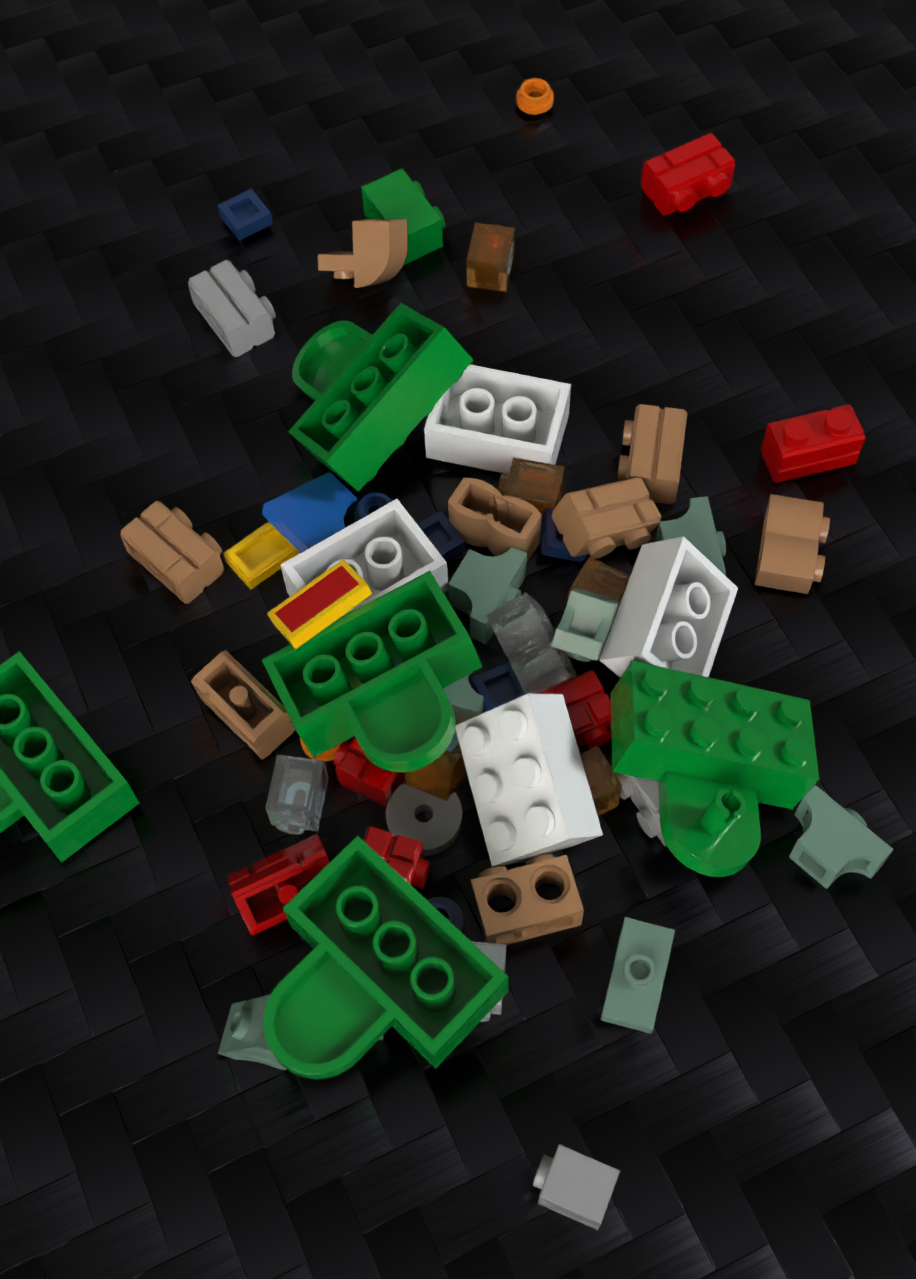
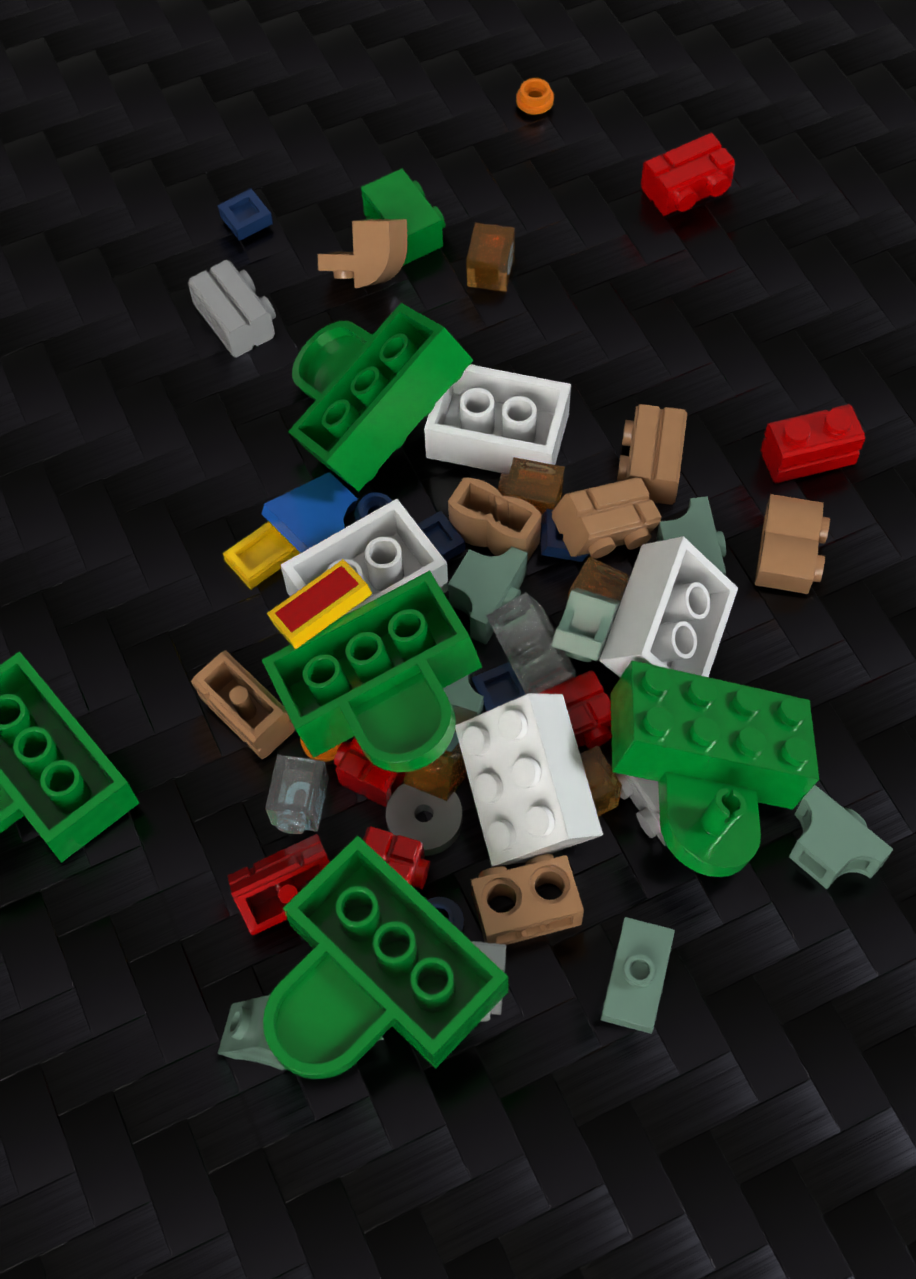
medium nougat brick [120,501,224,604] -> none
light grey brick [533,1145,620,1230] -> none

